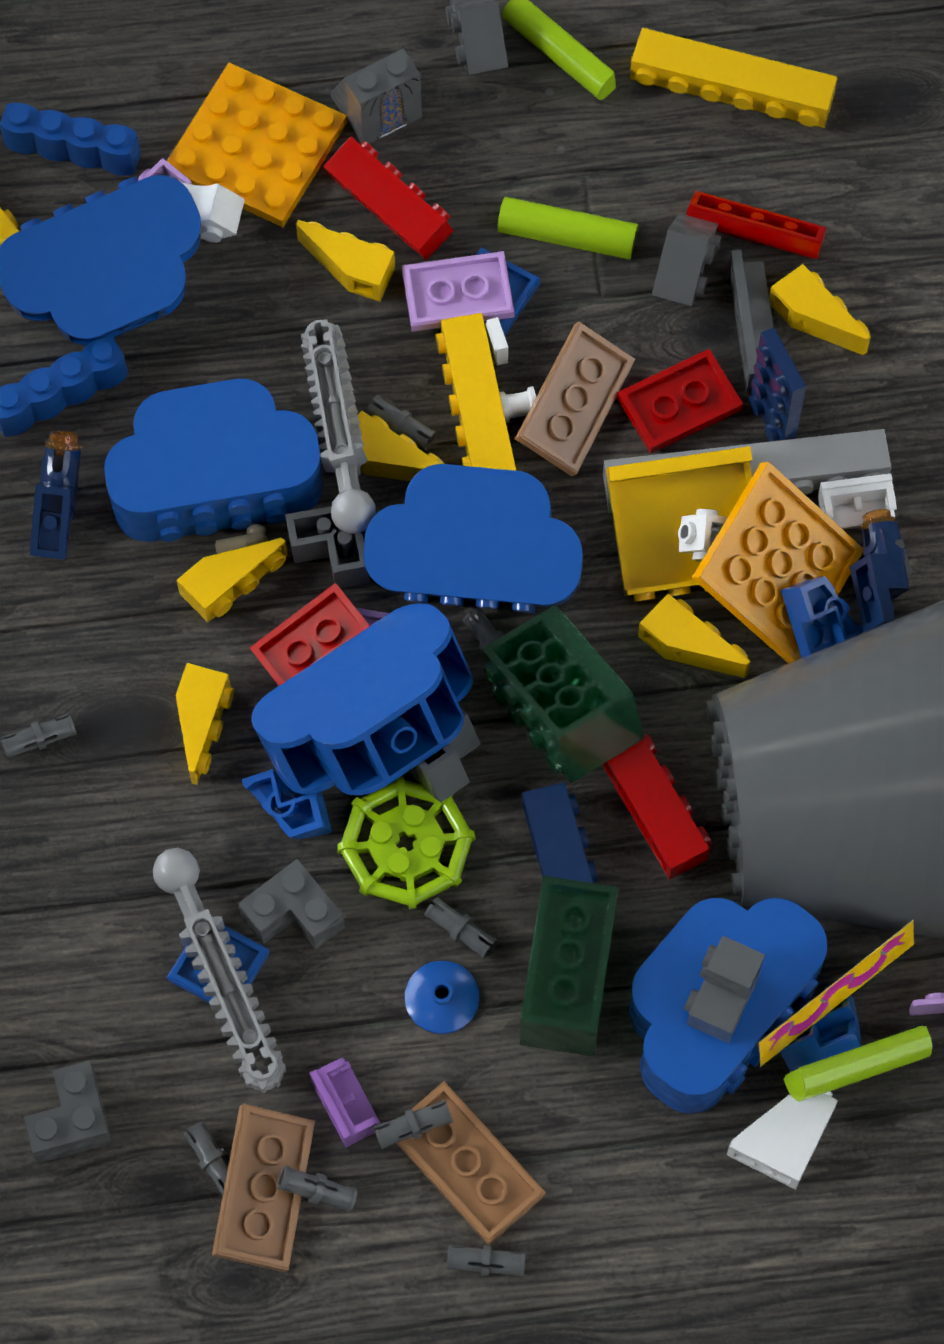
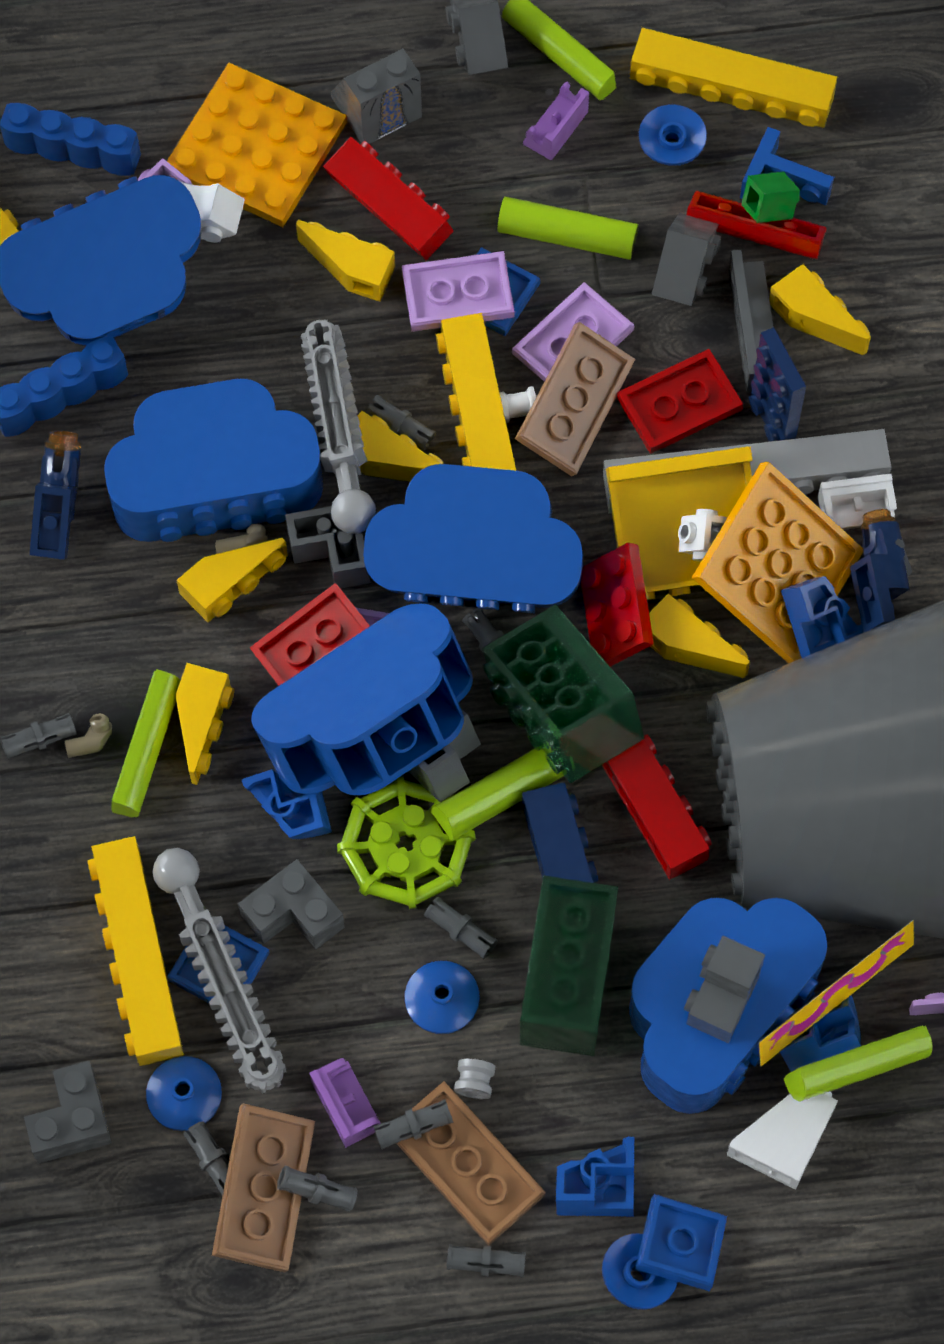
white tile [485,317,508,366] -> none
none -> dark tan arm [65,713,112,758]
none -> yellow brick [87,836,184,1066]
none -> lime brick [111,669,181,817]
none -> blue dish [146,1056,222,1131]
none -> lime brick [431,738,573,841]
none -> light grey wheel [454,1059,496,1099]
none -> lavender tile [512,282,634,382]
none -> medium lavender hinge [523,82,589,161]
none -> blue slope [556,1137,634,1217]
none -> red plate [581,542,654,670]
none -> blue dish [602,1234,678,1309]
none -> blue tile [636,1194,727,1291]
none -> blue dish [639,104,707,166]
none -> blue bracket [740,127,834,205]
none -> green brick [741,172,800,223]

